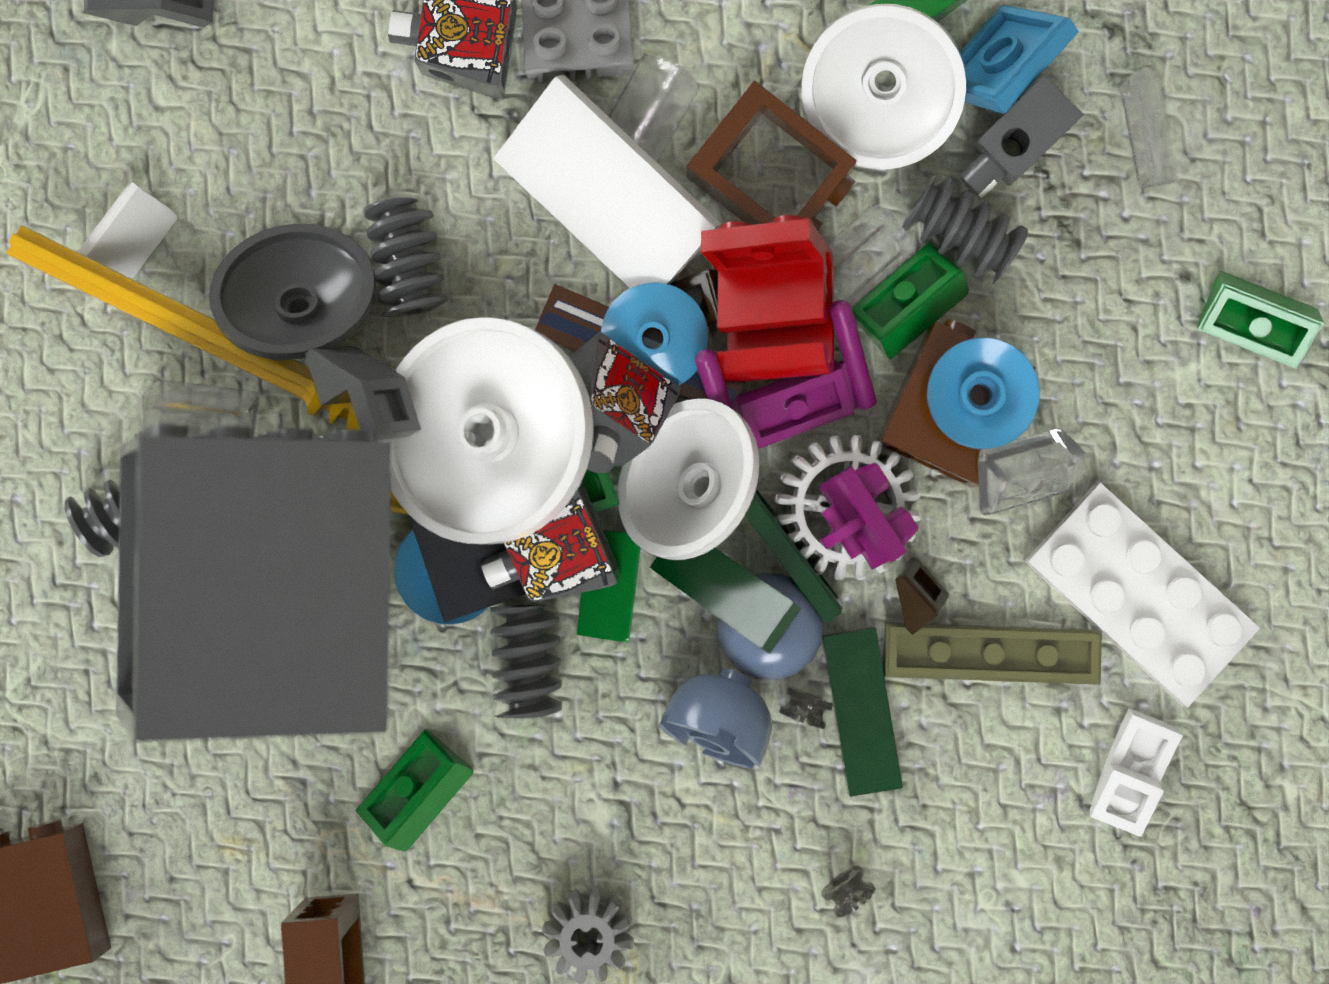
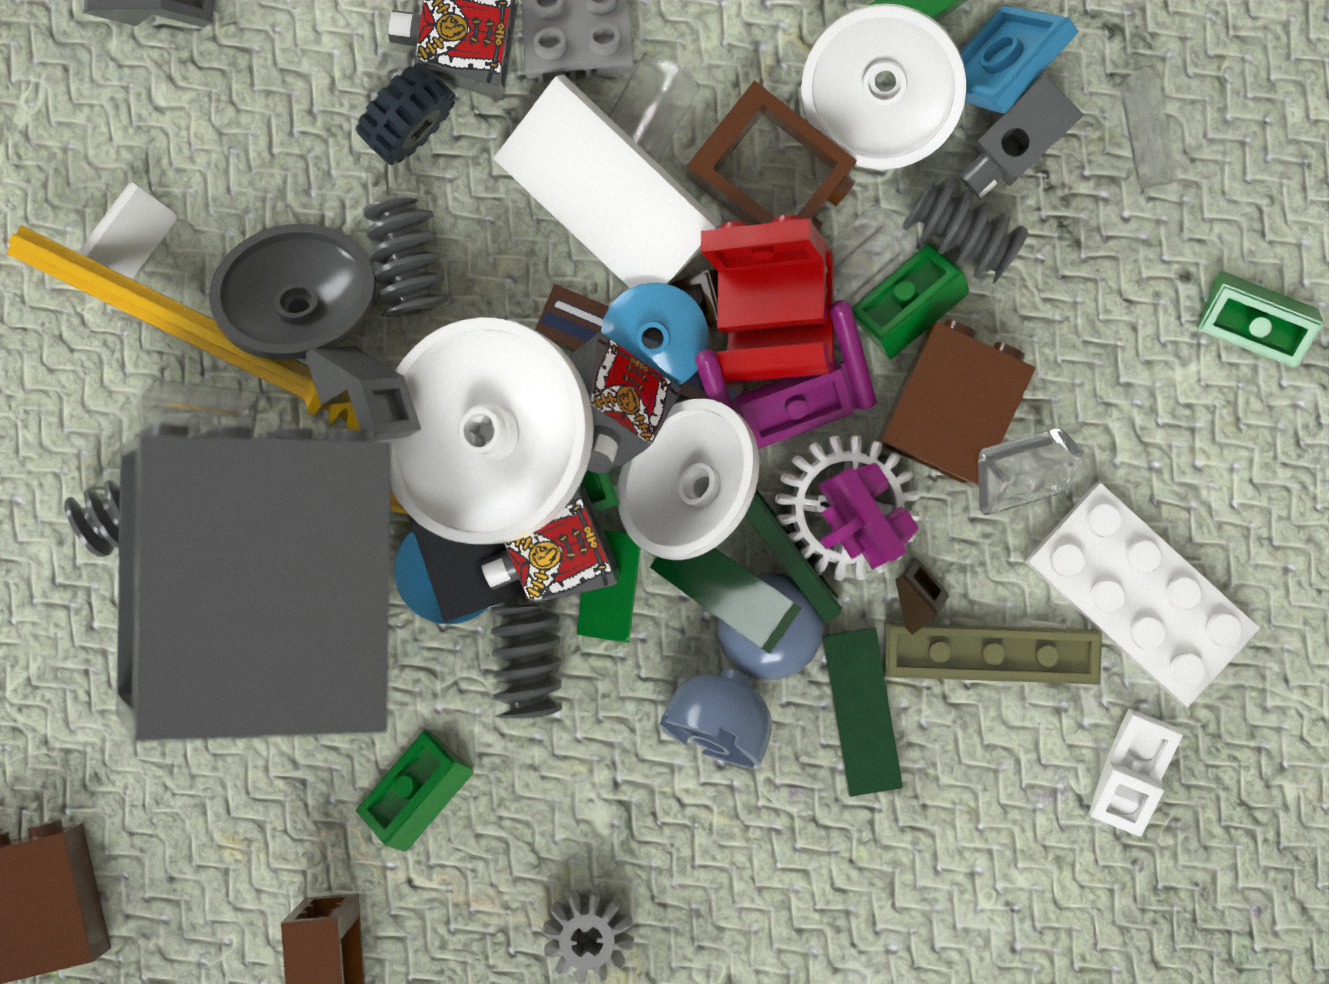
clear smoke bush [779,686,833,729] -> none
clear smoke bush [821,865,876,918] -> none
dark azure dish [927,338,1040,449] -> none
none -> black wheel [356,62,456,165]

